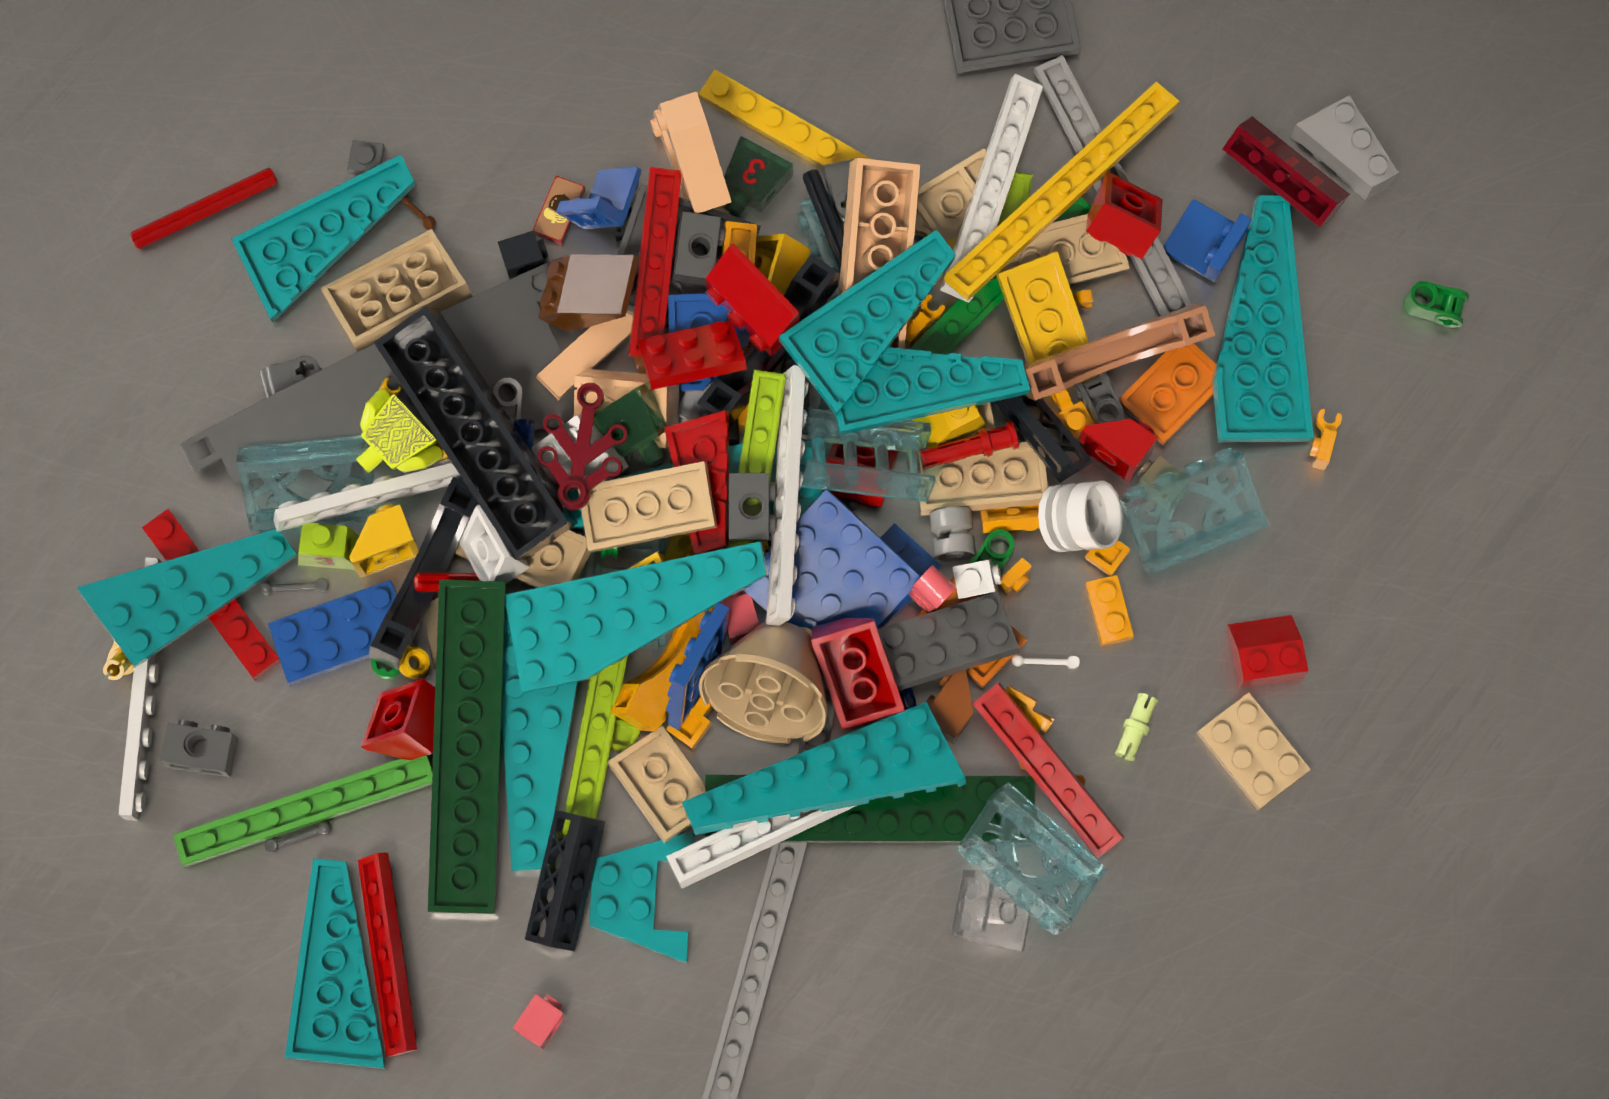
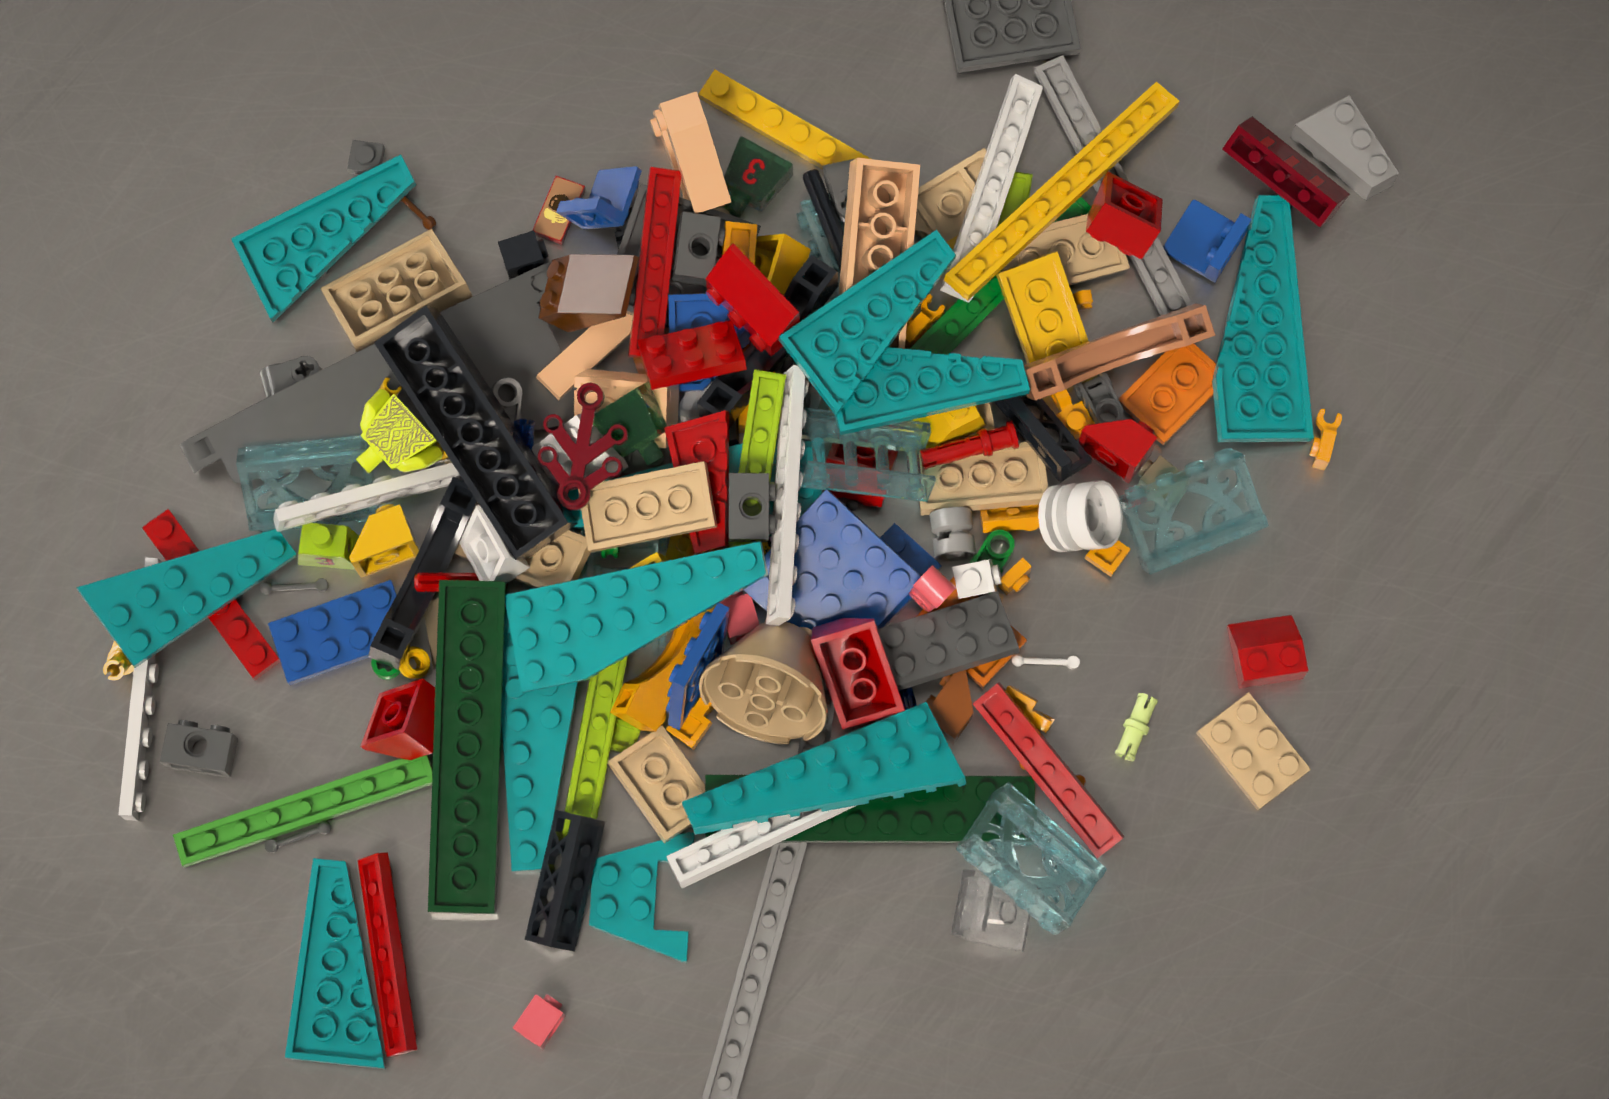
red axle [130,168,277,249] -> none
light orange plate [1085,575,1134,646] -> none
green piece [1403,281,1469,328] -> none

